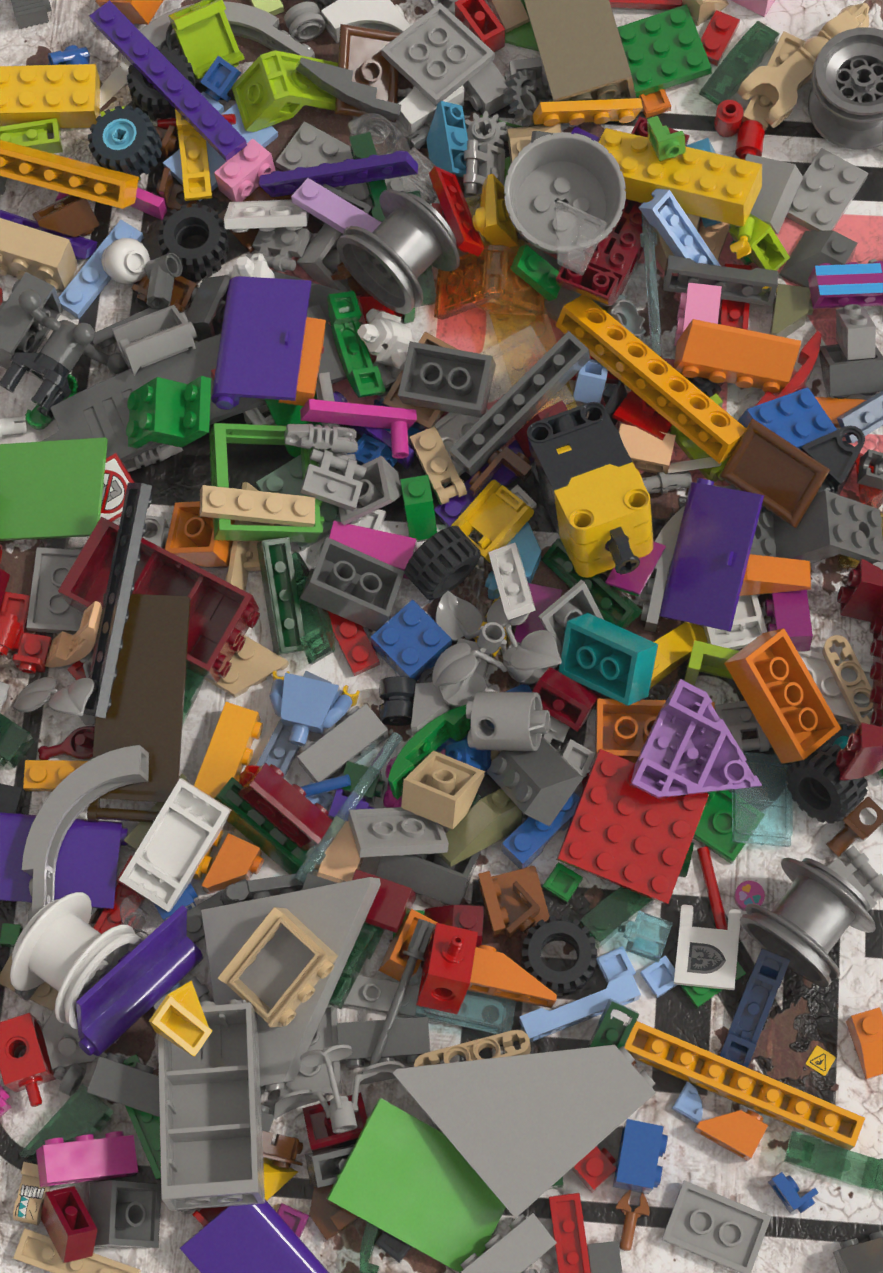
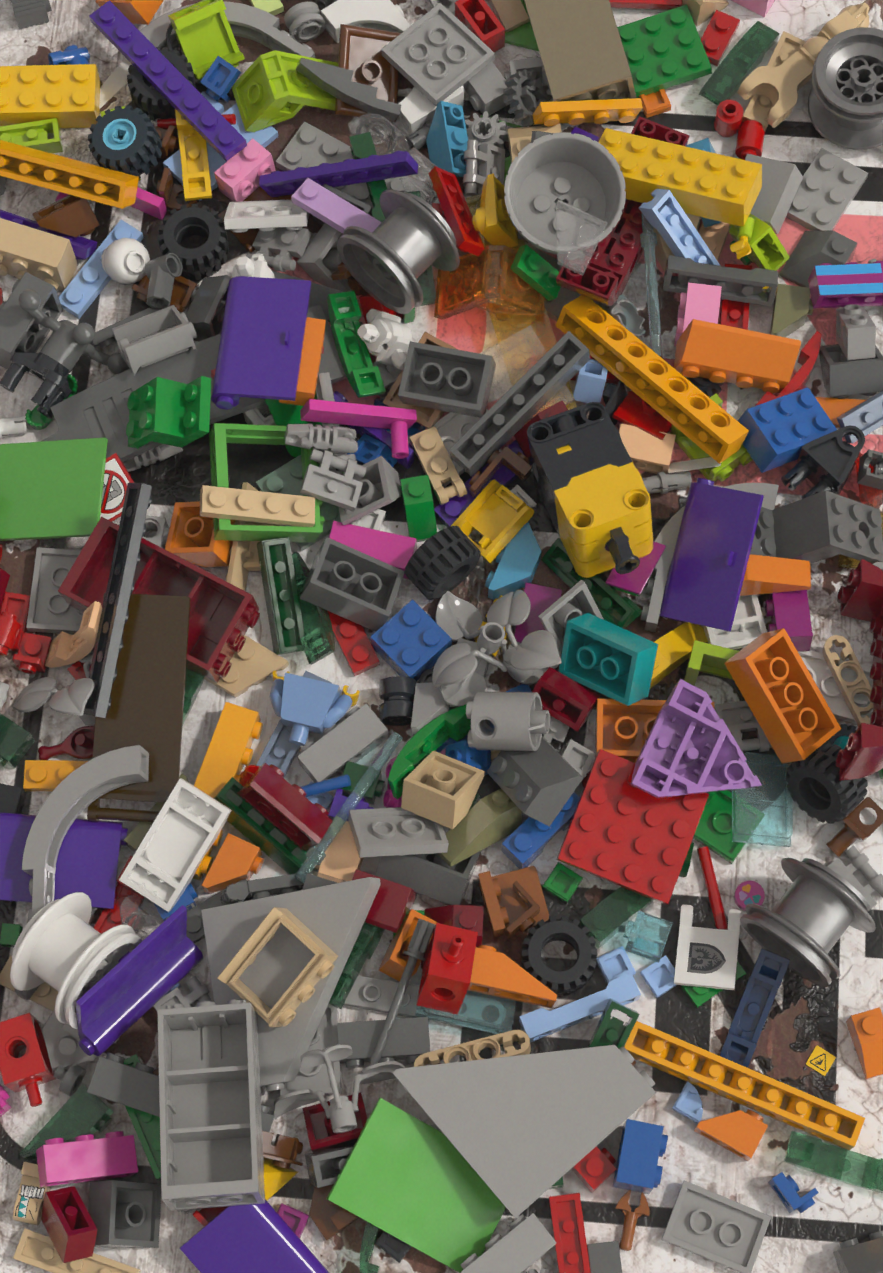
yellow slope [149,980,212,1057] -> none
white plate [488,543,535,620] -> none
bright green bracket [647,116,686,161] -> none
reddish brown piece [719,418,830,528] -> none

